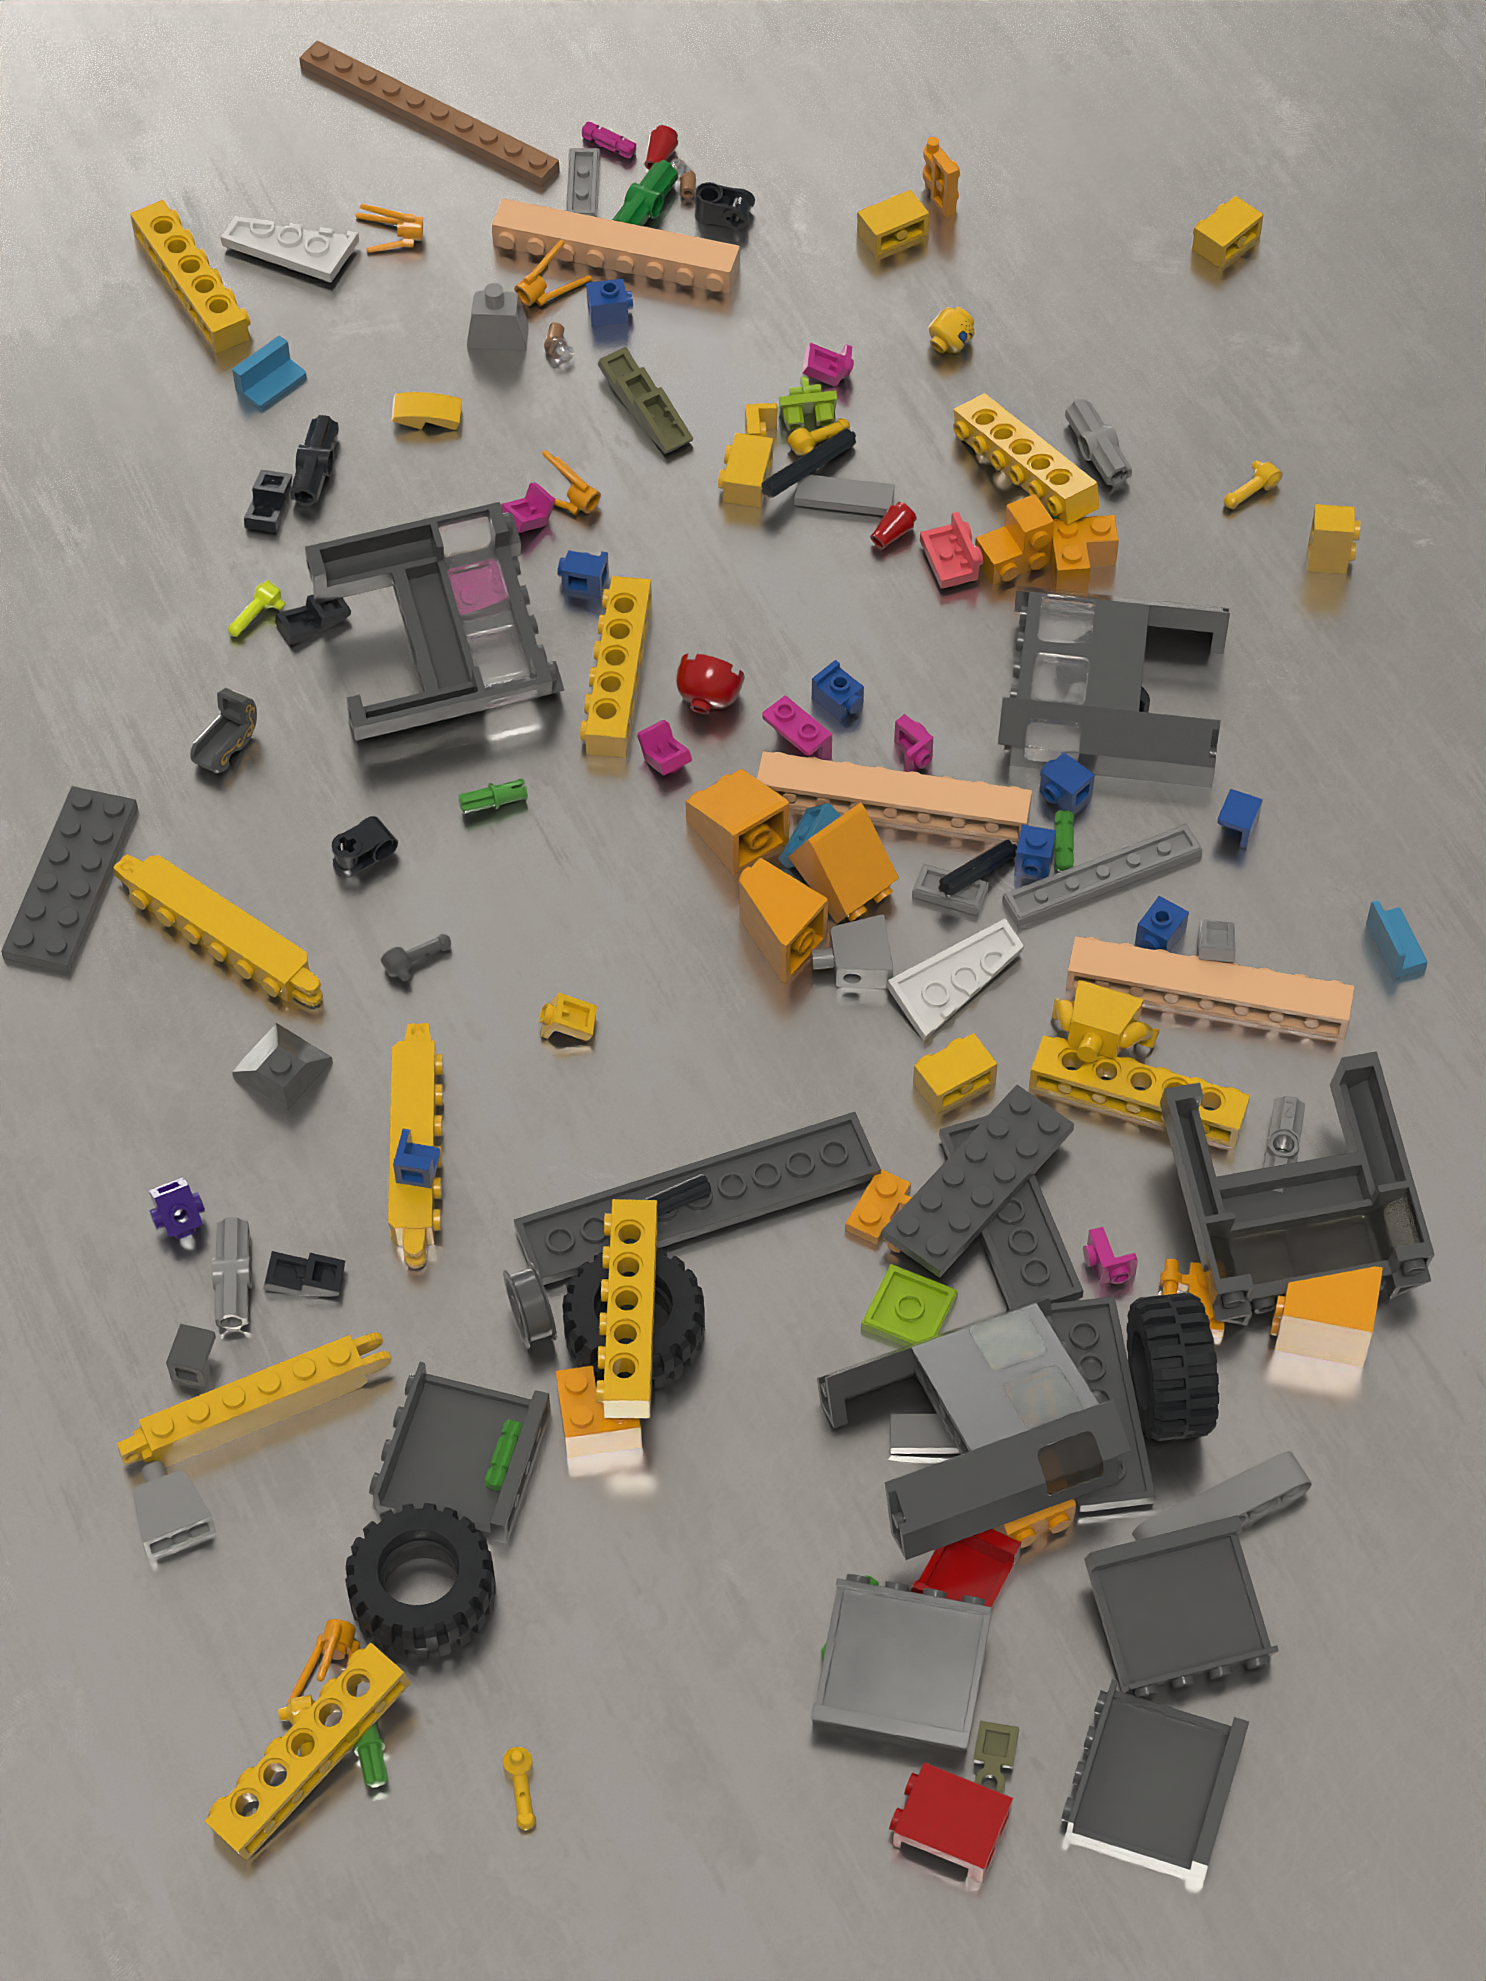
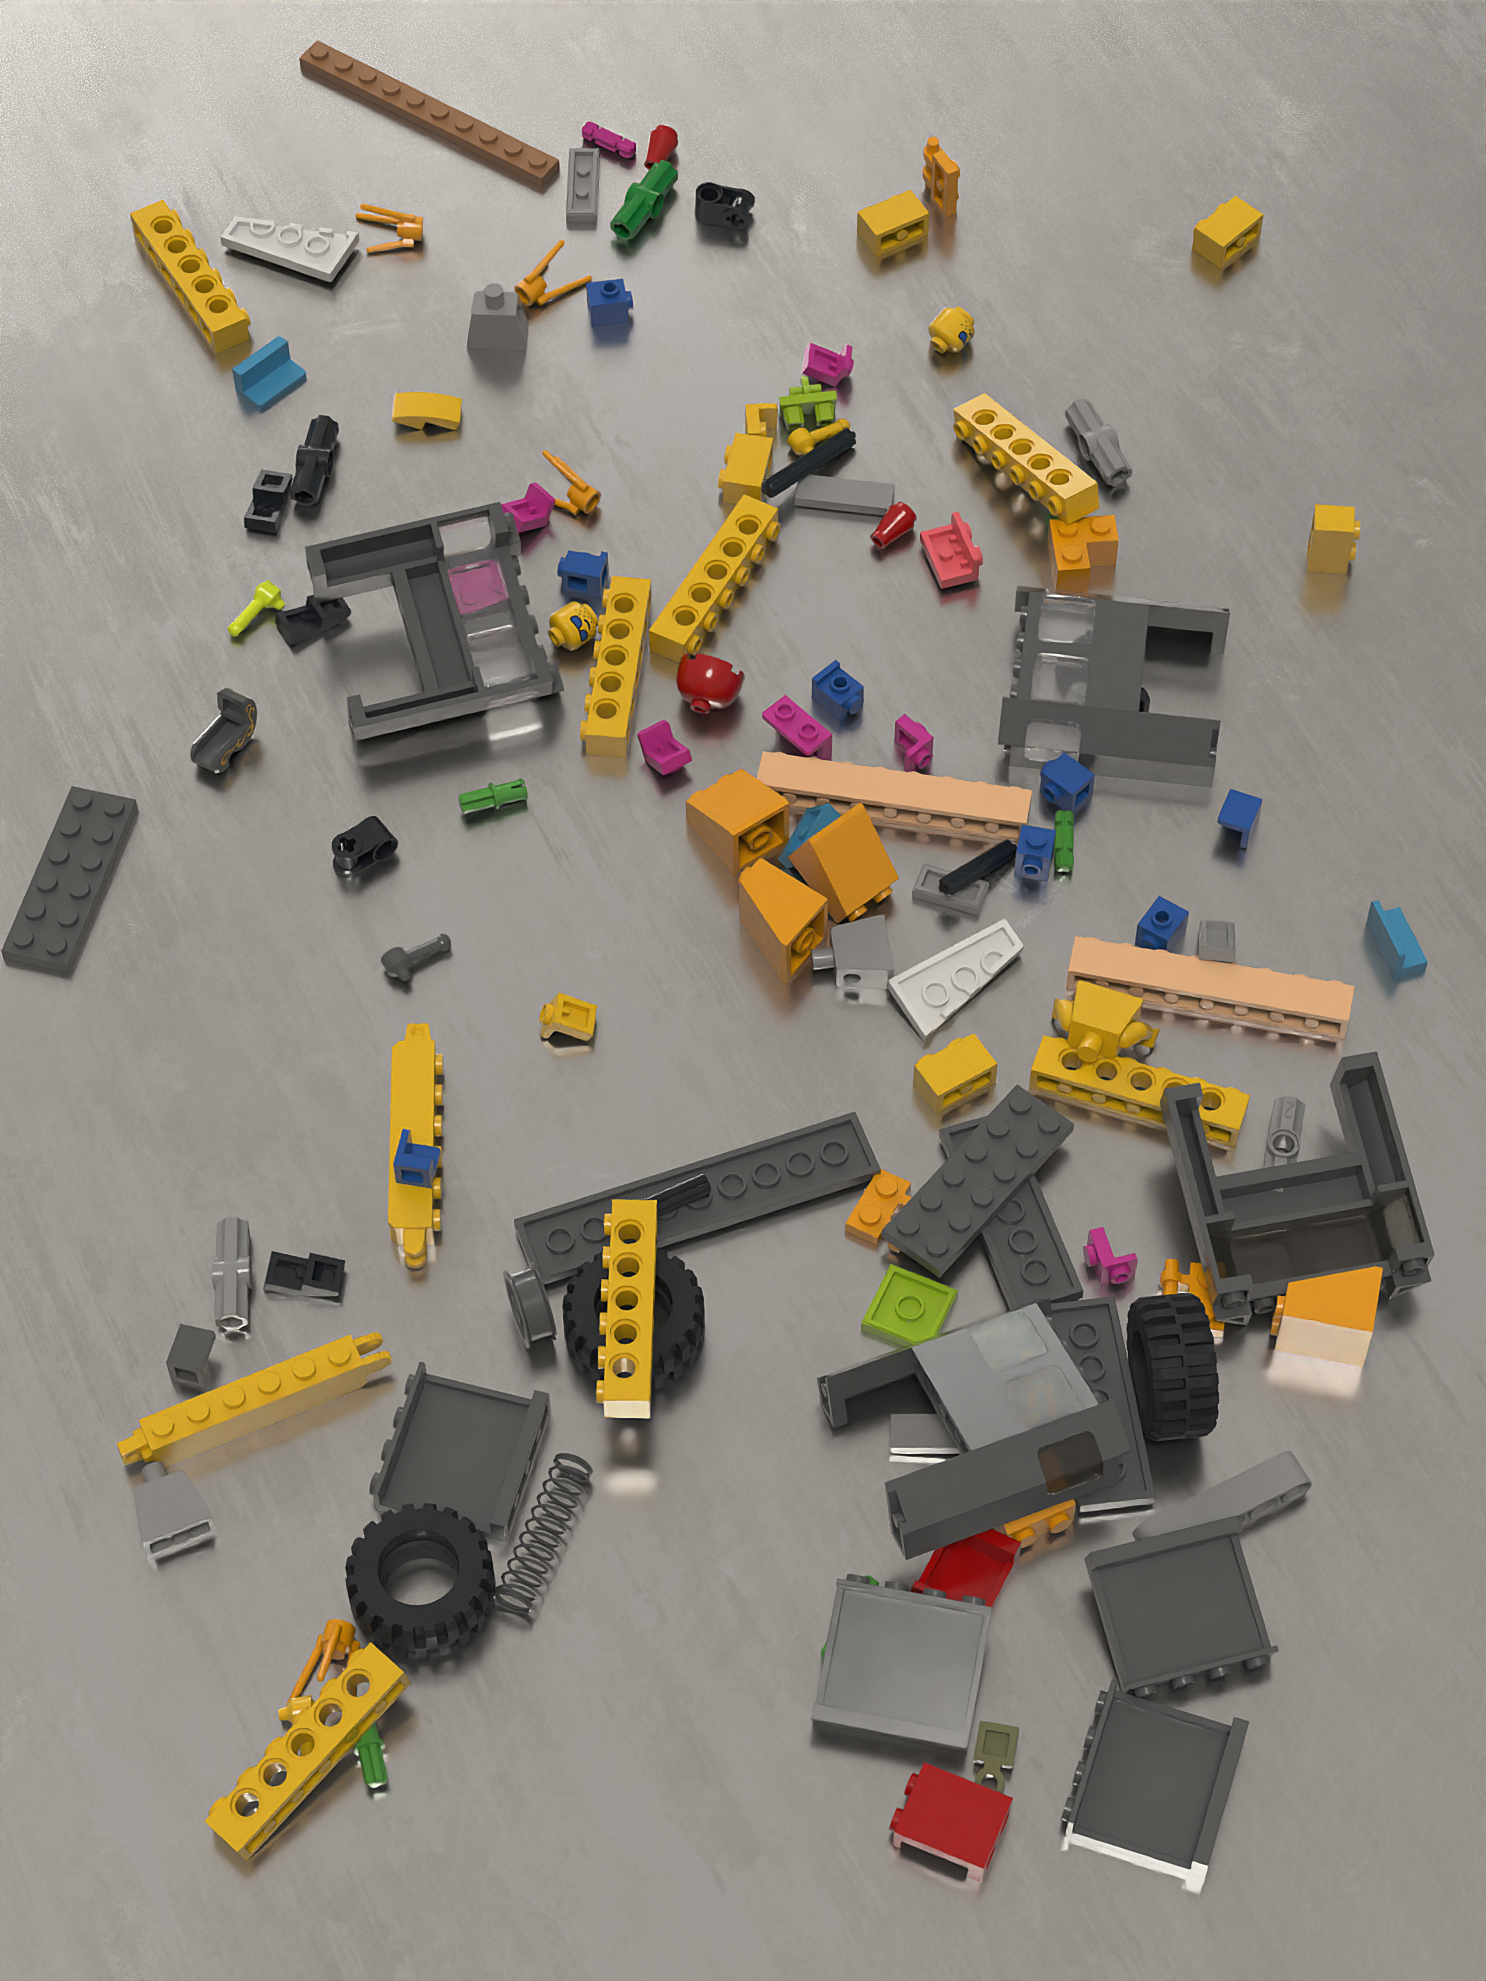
yellow hinge [113,854,323,1007] -> none
dark purple brick [149,1177,205,1239] -> none
dark grey slope [232,1023,332,1110] -> none
bright green axle [484,1419,523,1492] -> none
light nougat brick [492,198,740,294] -> none
yellow piece [503,1747,536,1830] -> none
clear arm [544,322,574,362] -> none
light orange brick [556,1366,642,1458] -> none
olive slope [597,347,694,454] -> none
medium nougat arm [669,158,696,199] -> none
light orange brick [975,494,1054,586] -> none
light grey tile [1002,823,1203,927] -> none
yellow piece [1223,460,1283,509] -> none
none -> dark grey piece [493,1453,593,1614]
none -> yellow head [548,601,598,651]
none -> yellow brick [649,494,781,663]

